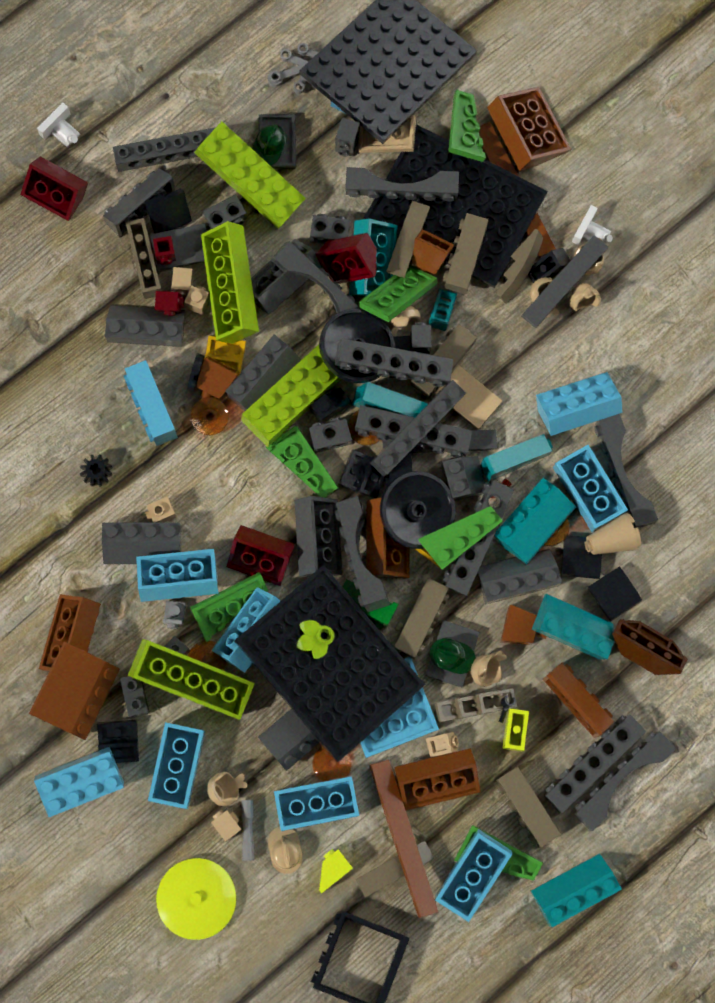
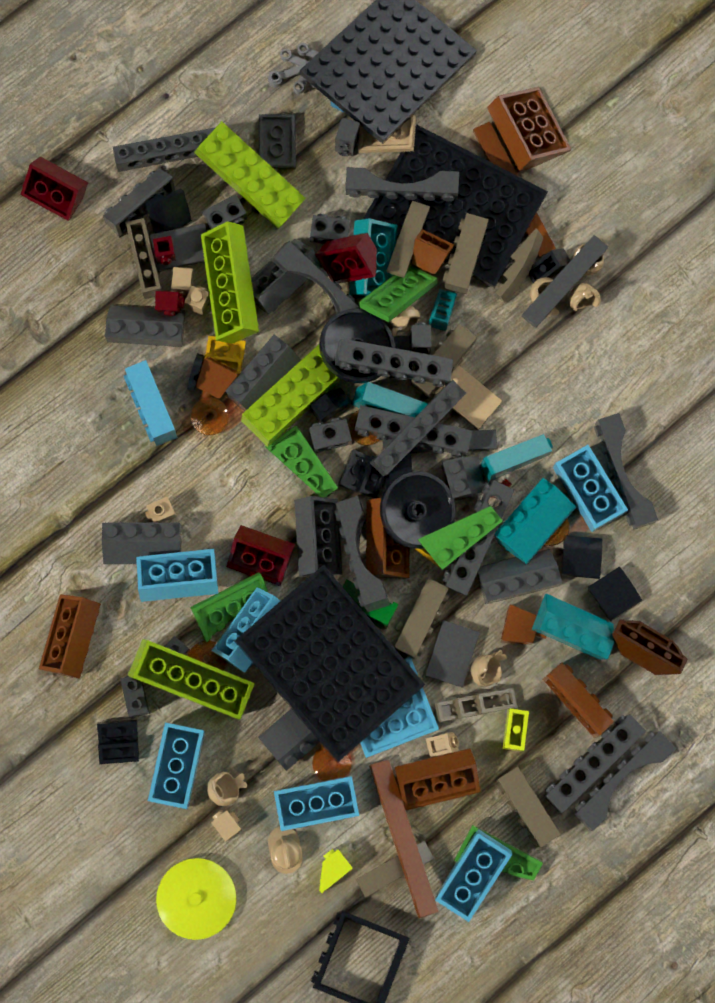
dark orange slope [29,642,120,740] -> none
medium azure brick [34,746,124,817] -> none
white piece [37,103,80,148] -> none
black gear [80,454,113,487] -> none
light grey bracket [163,601,186,629] -> none
light grey piece [241,800,254,861] -> none
dark green piece [252,125,287,166] -> none
lime plate [296,620,334,659] -> none
dark green piece [430,638,476,674] -> none
bright green wing [448,90,486,162] -> none
black hand [498,695,516,723] -> none
teal slope [531,853,622,927] -> none
medium azure brick [536,372,622,436] -> none
white piece [572,205,613,245] -> none
tan cone [585,513,641,555] -> none

